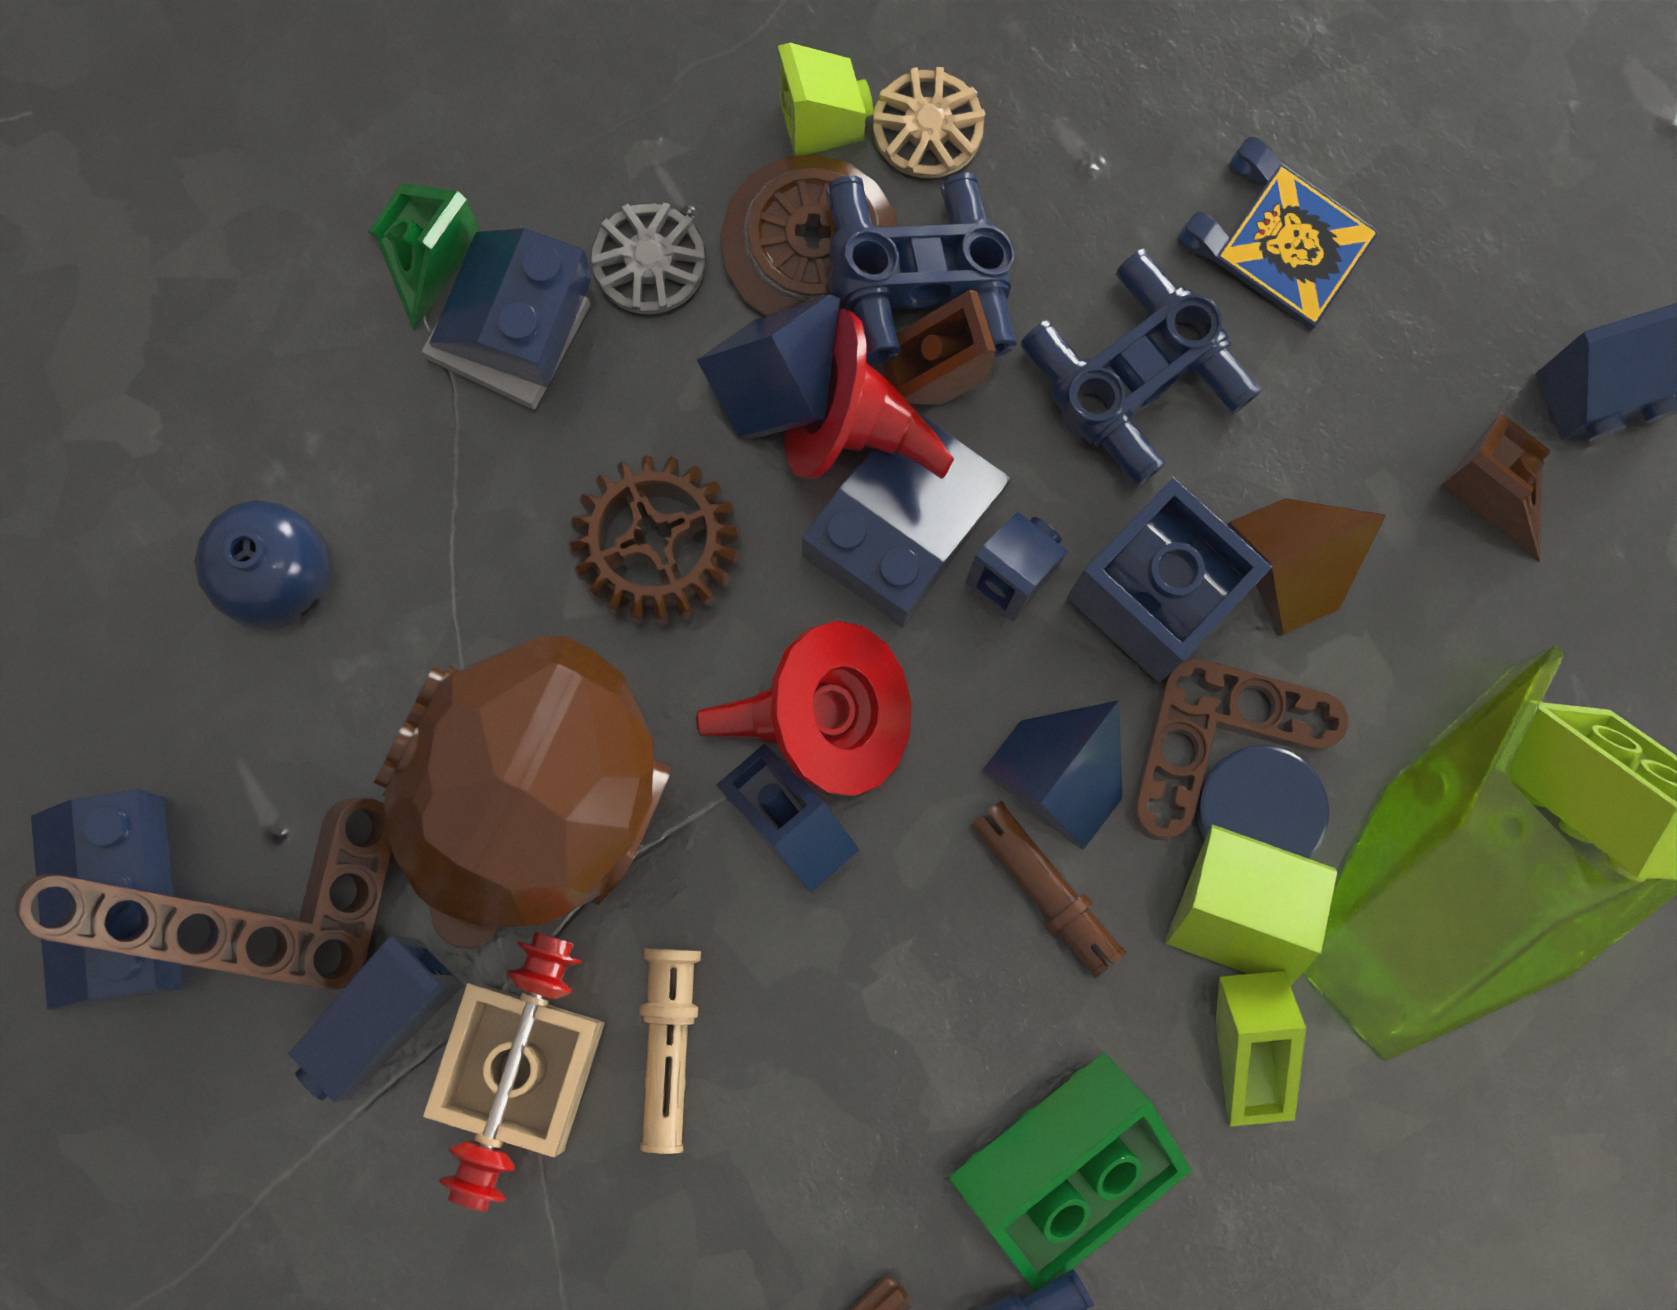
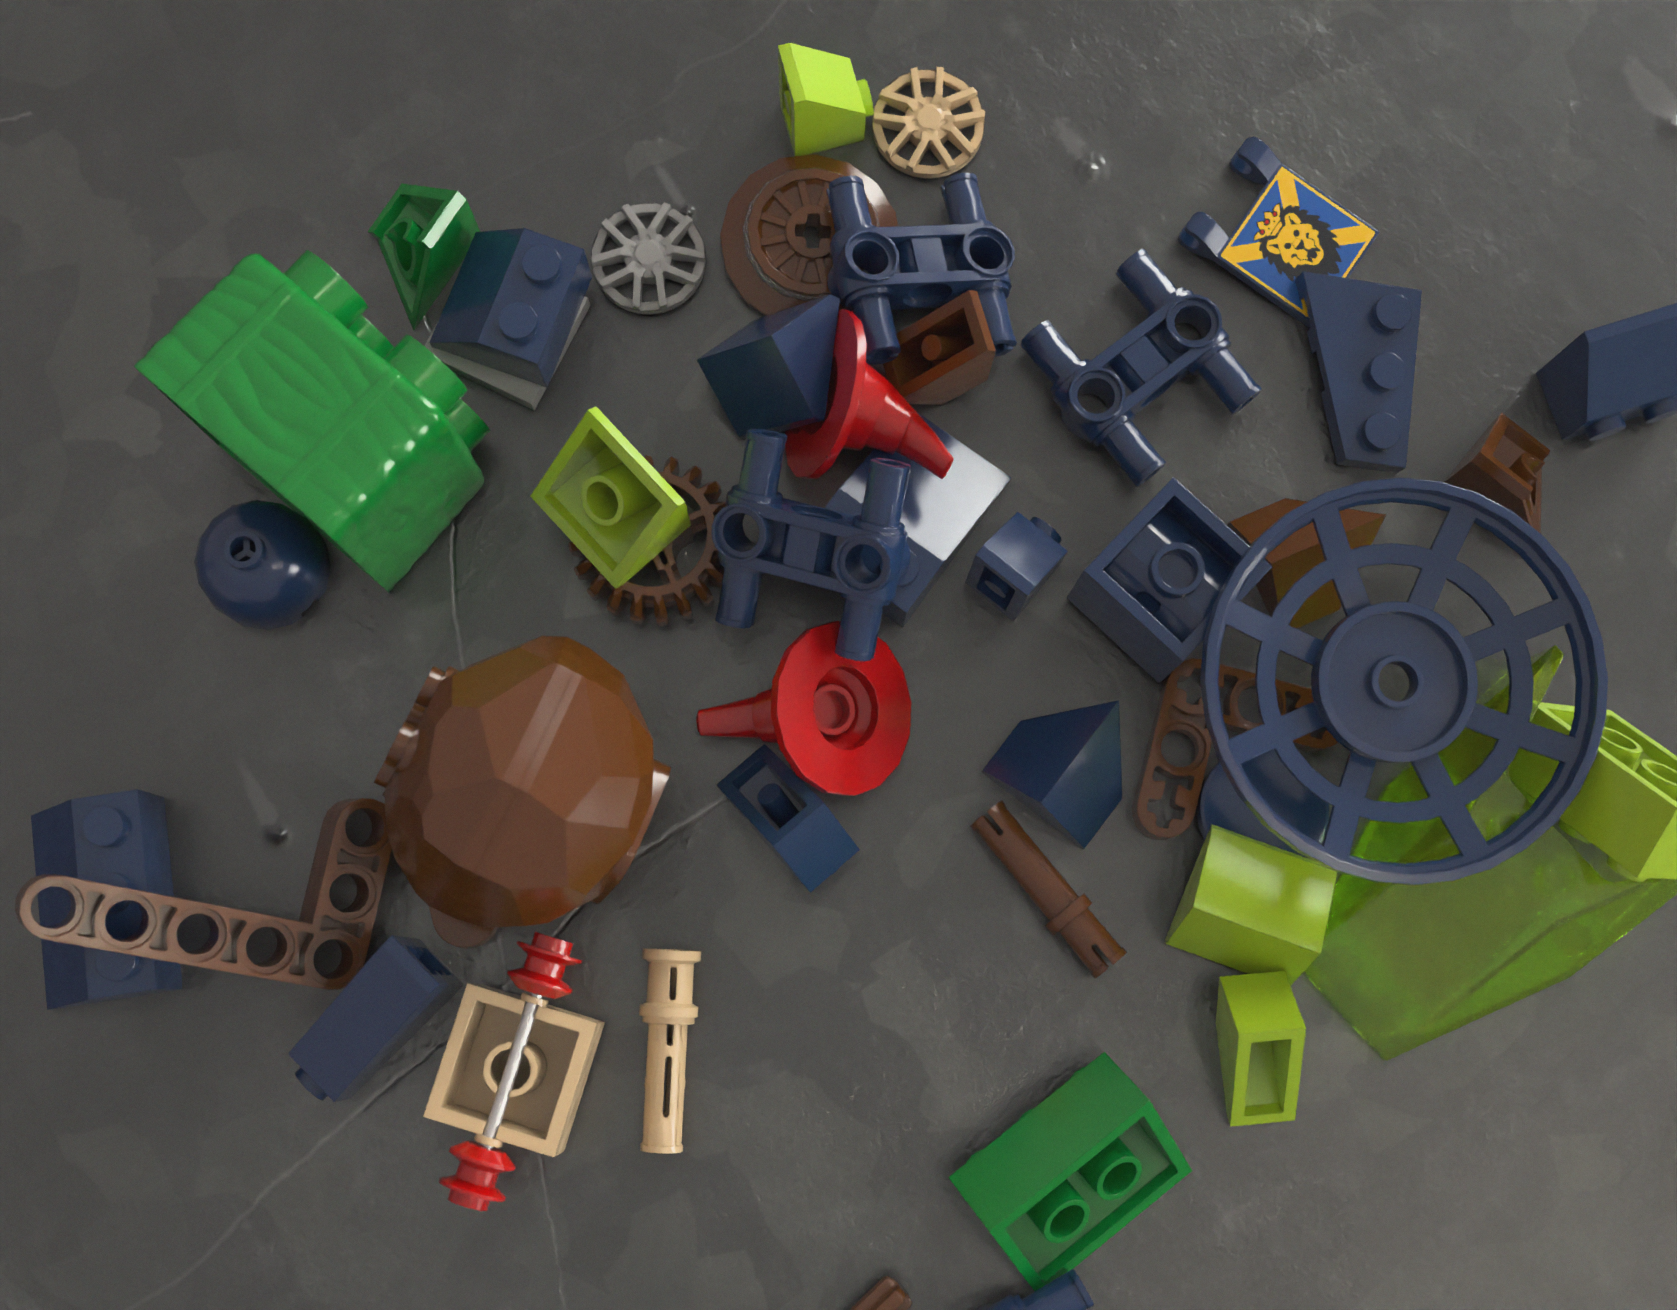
none -> green brick [133,250,490,593]
none -> lime slope [530,407,691,589]
none -> dark blue piece [711,428,911,661]
none -> dark blue dish [1200,477,1608,885]
none -> dark blue wing [1295,271,1422,473]

